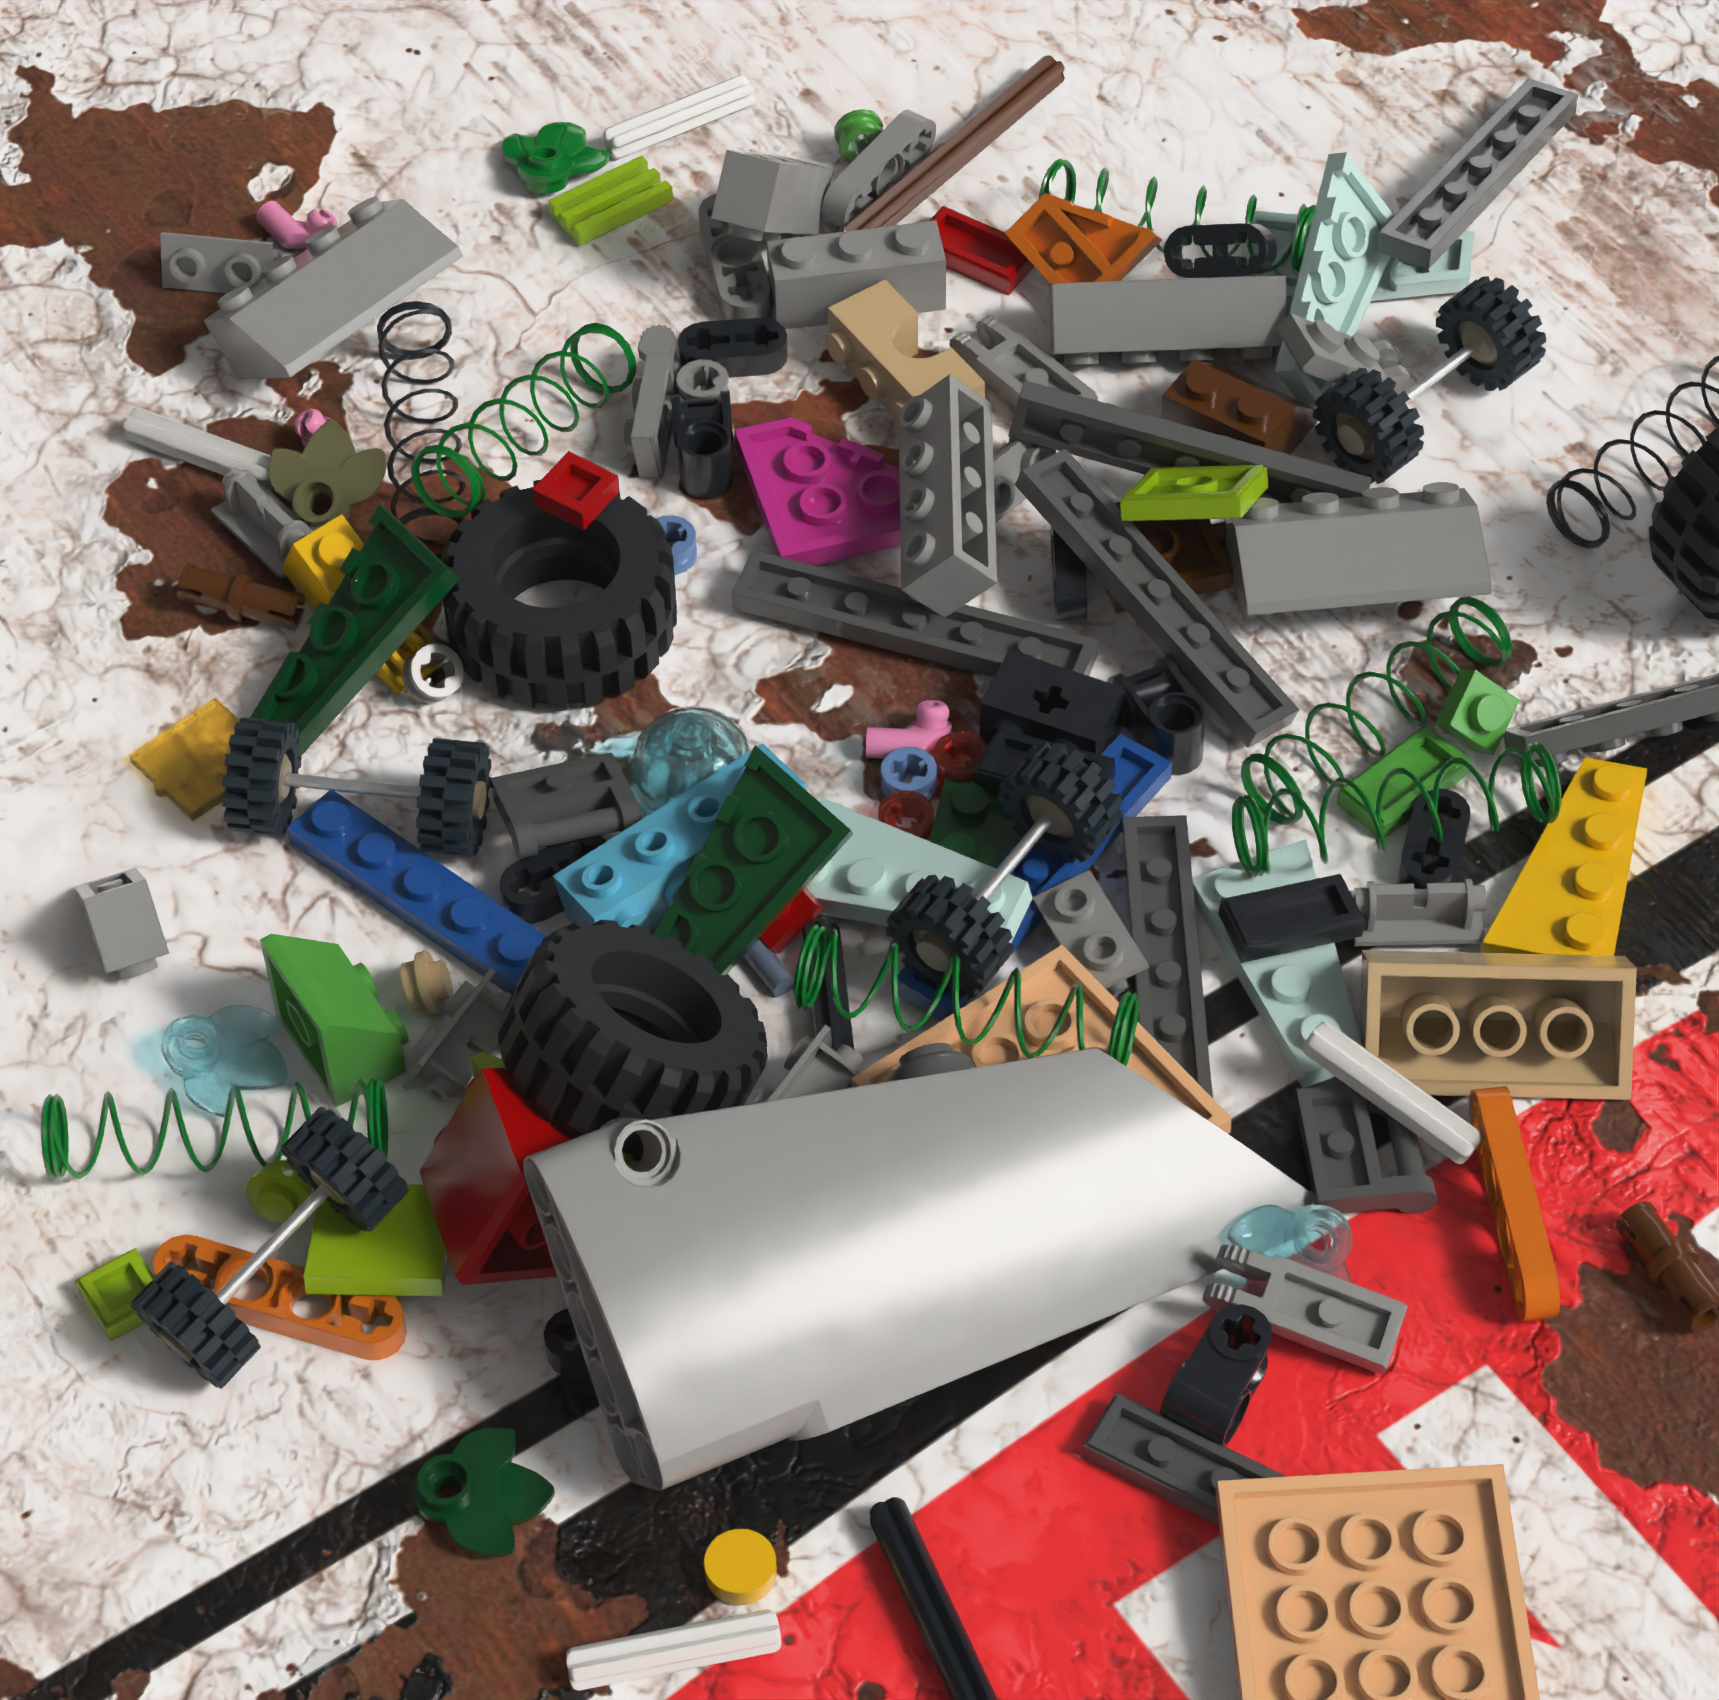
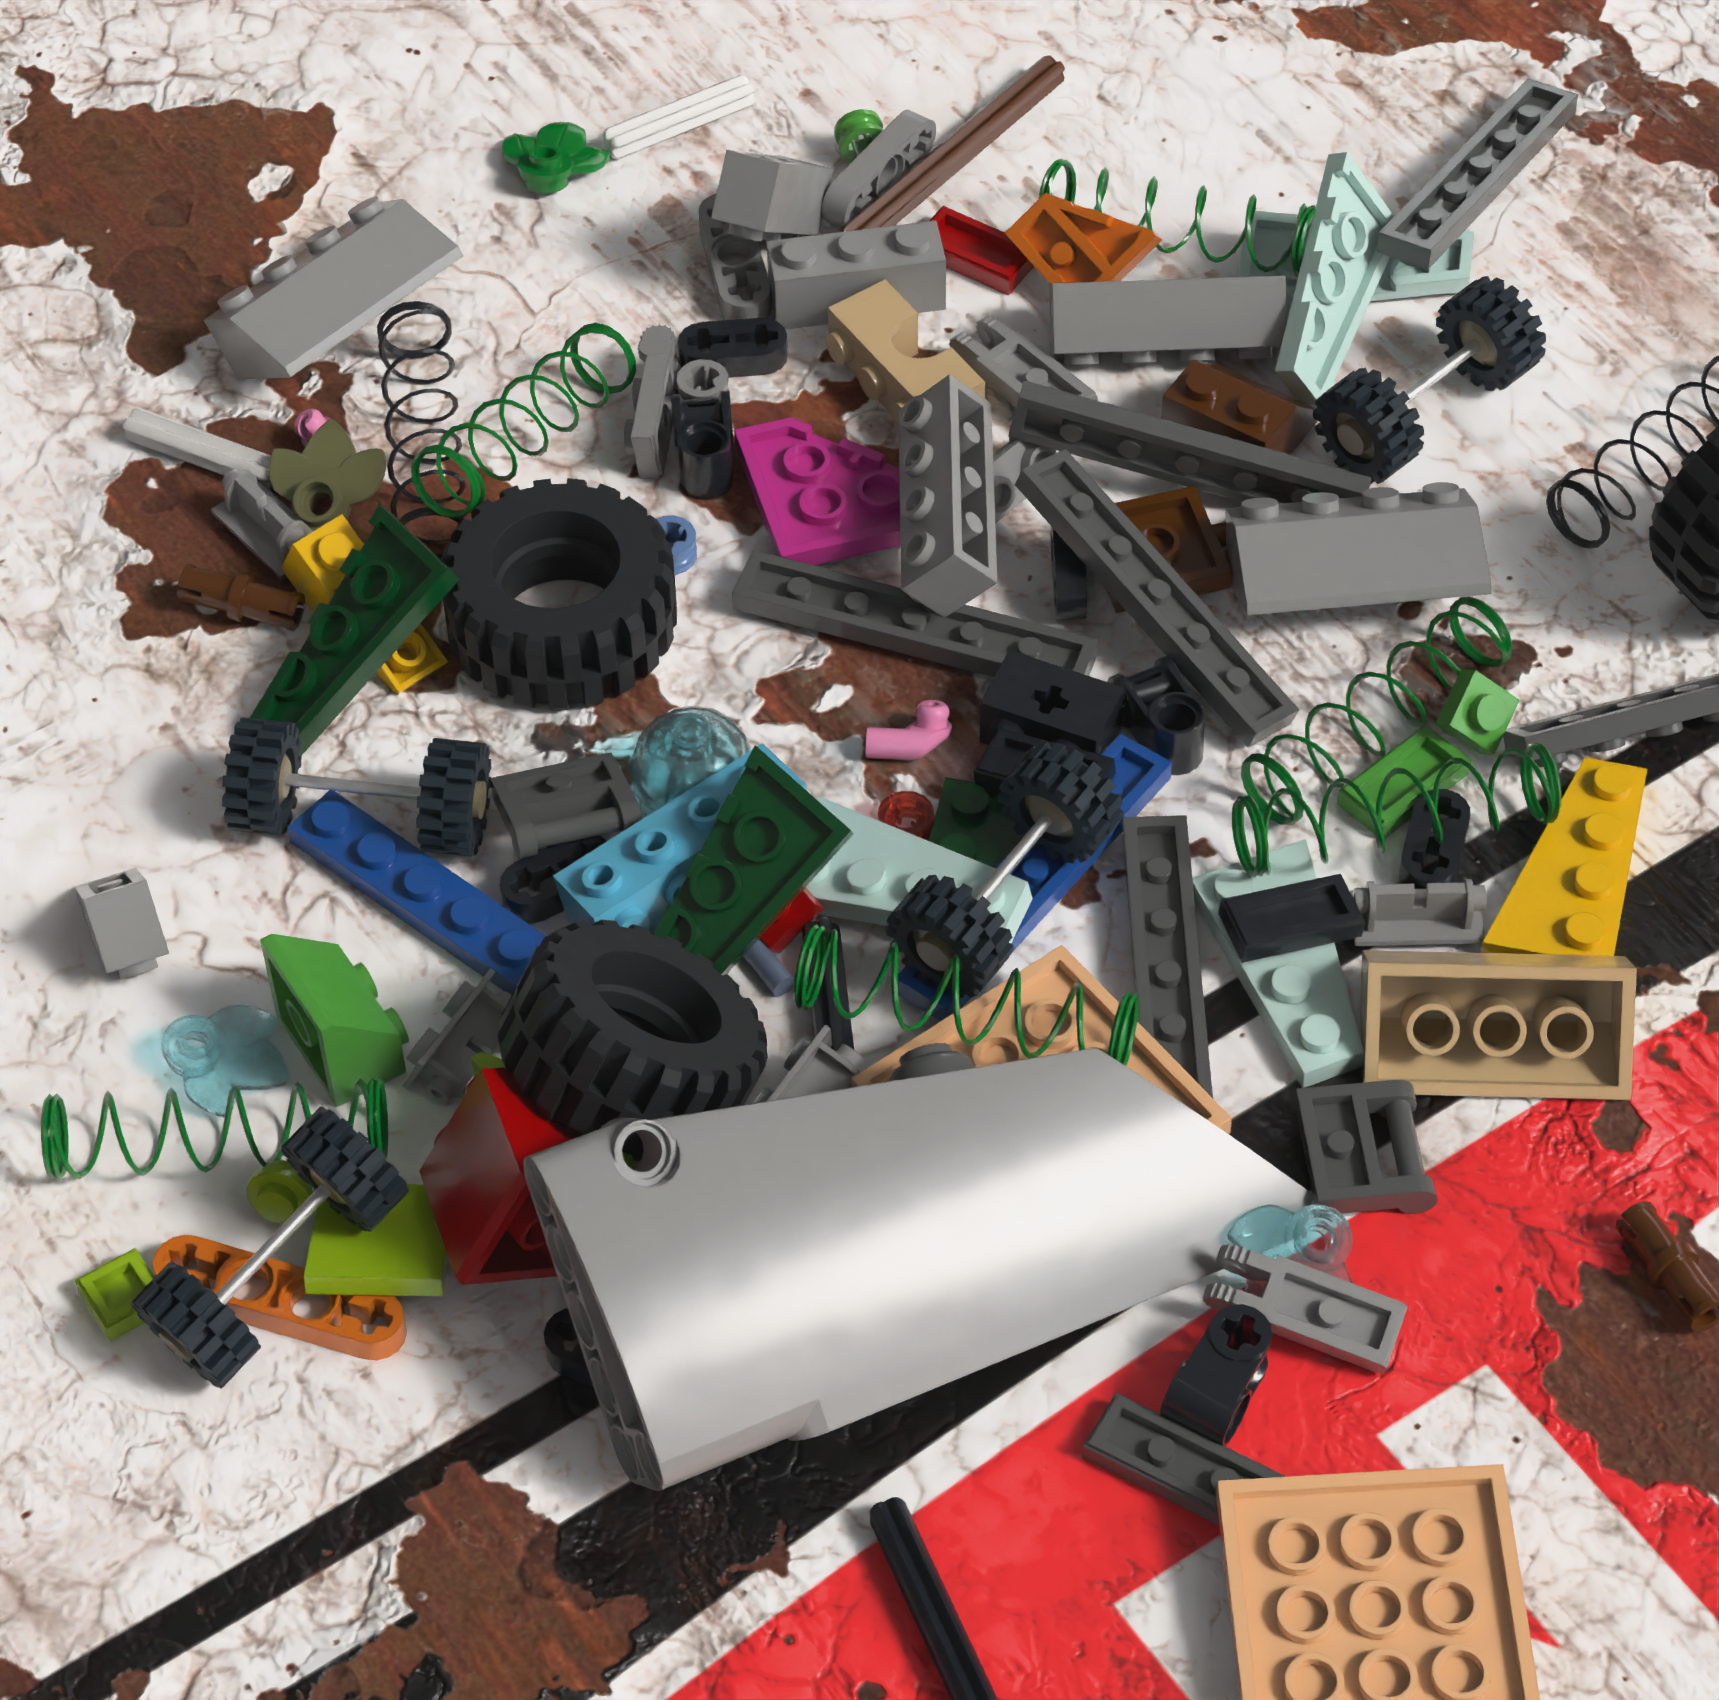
clear yellow piece [129,698,240,821] -> none
light grey hinge [160,232,282,293] -> none
bright pink arm [256,201,337,249] -> none
tan plate [400,950,453,1016] -> none
light grey bush [402,643,464,704] -> none
dark green plate [412,1428,555,1557] -> none
red plate [532,451,620,530] -> none
lime tile [548,155,673,247] -> none
white axle [566,1609,782,1691] -> none
yellow tile [704,1529,777,1605] -> none
medium blue bush [881,747,937,810] -> none
clear red bush [933,731,988,788] -> none
light grey hinge [1032,870,1149,1002] -> none
lime tile [1120,465,1268,521] -> none
black beam [1163,223,1277,278] -> none
light grey hinge [1277,313,1418,395] -> none
white axle [1302,1022,1482,1164] -> none
orange beam [1469,1086,1560,1321] -> none

